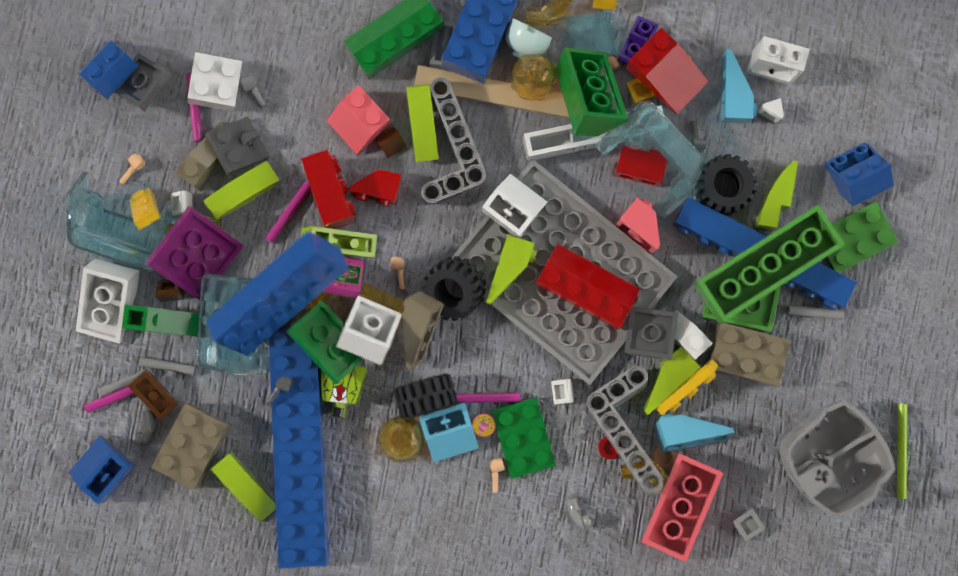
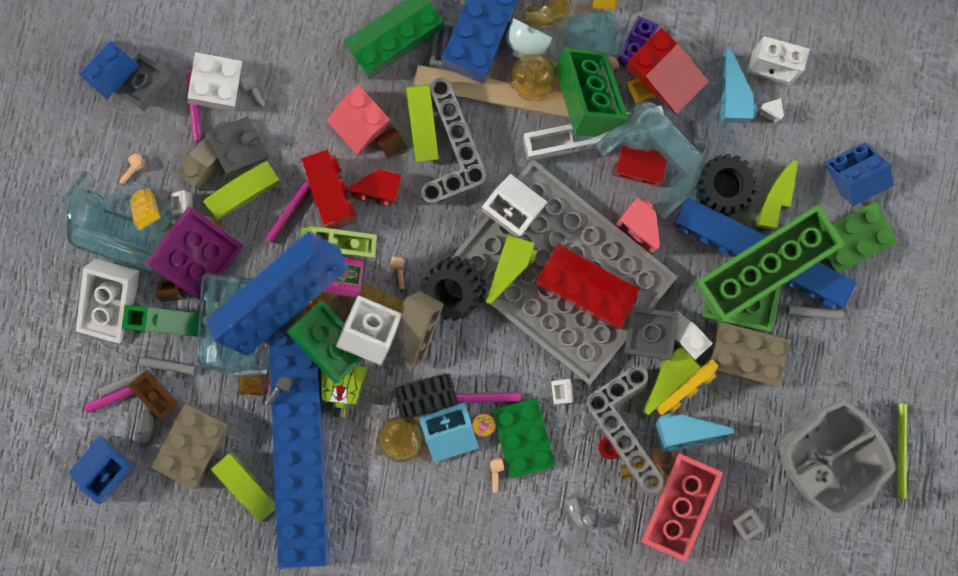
none -> clear orange plate [238,371,265,396]

